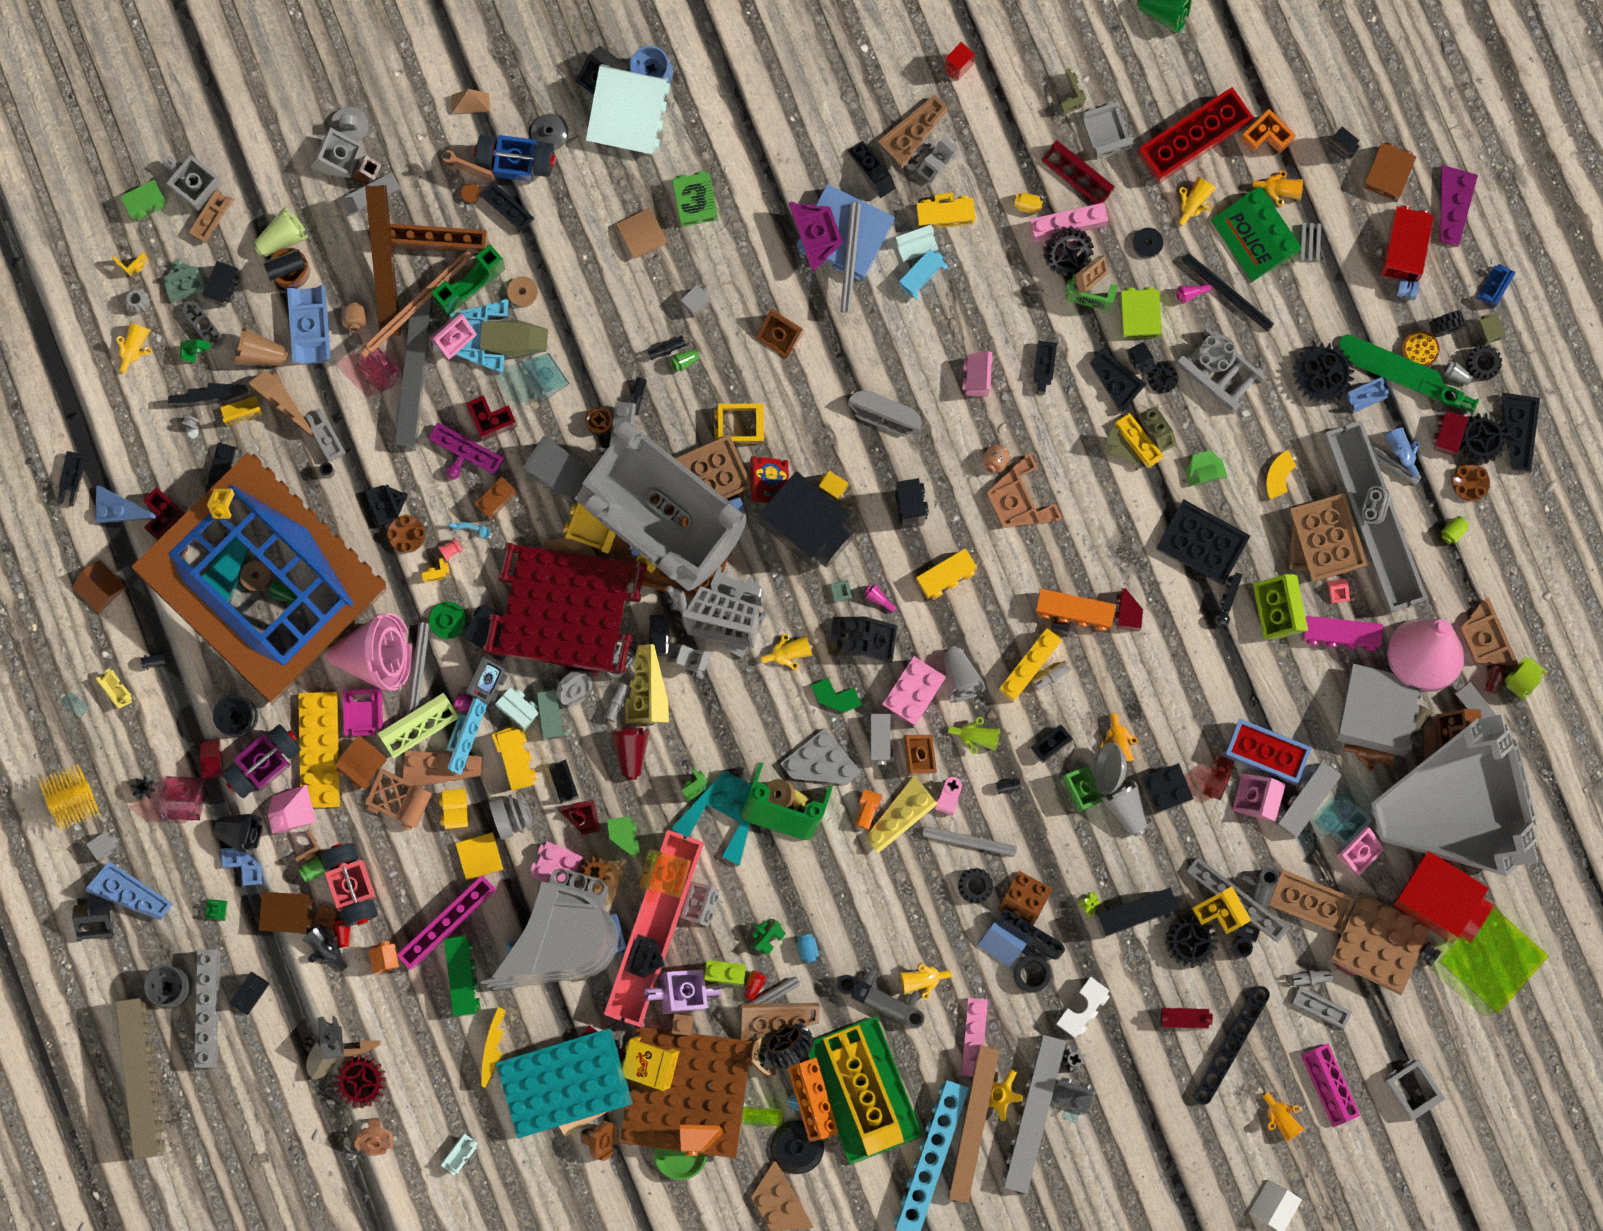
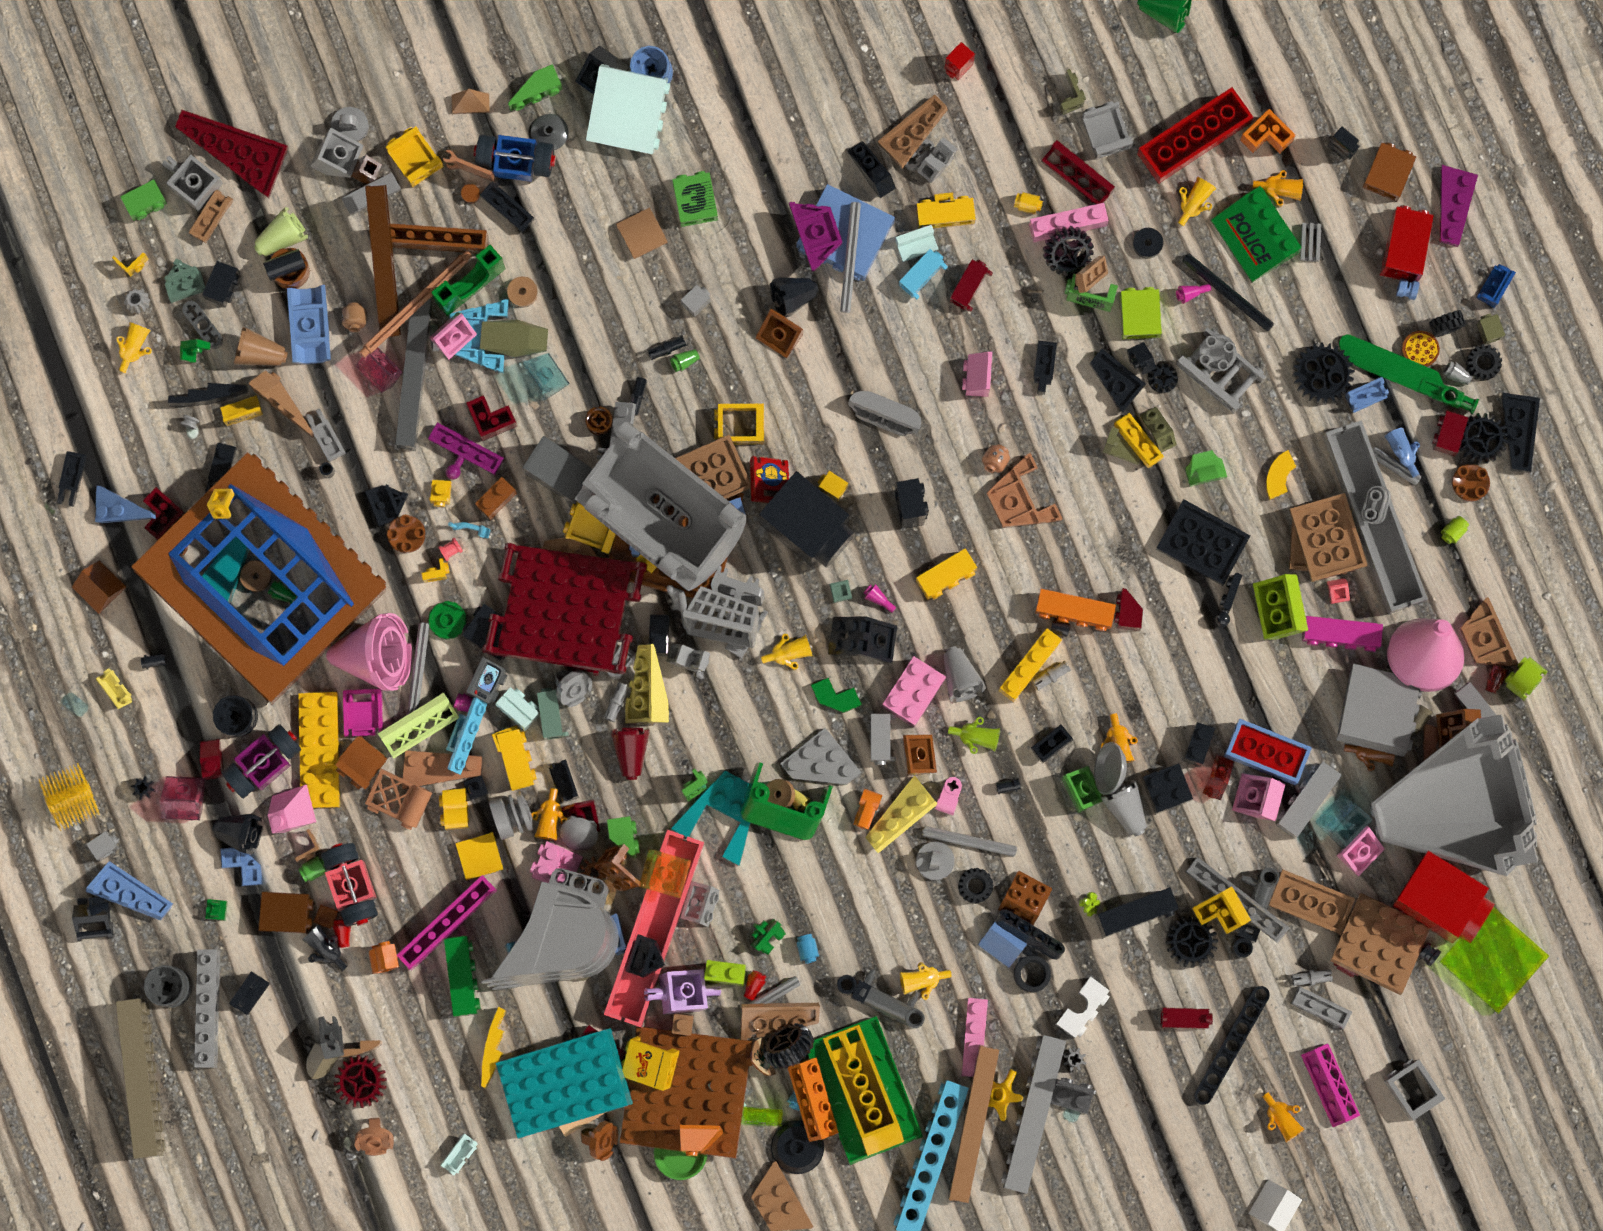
none -> dark red wing [175,110,289,199]
none -> yellow panel [385,126,444,188]
none -> yellow bracket [429,480,452,507]
none -> black tile [463,775,489,801]
none -> bright green slope [508,64,562,111]
none -> light orange piece [531,788,567,841]
none -> light grey dish [560,816,598,850]
none -> dark orange bracket [594,844,641,891]
none -> black cone [769,277,818,318]
none -> light grey tile [916,842,954,880]
none -> dark red brick [949,259,993,312]
none -> black brick [1182,722,1215,767]

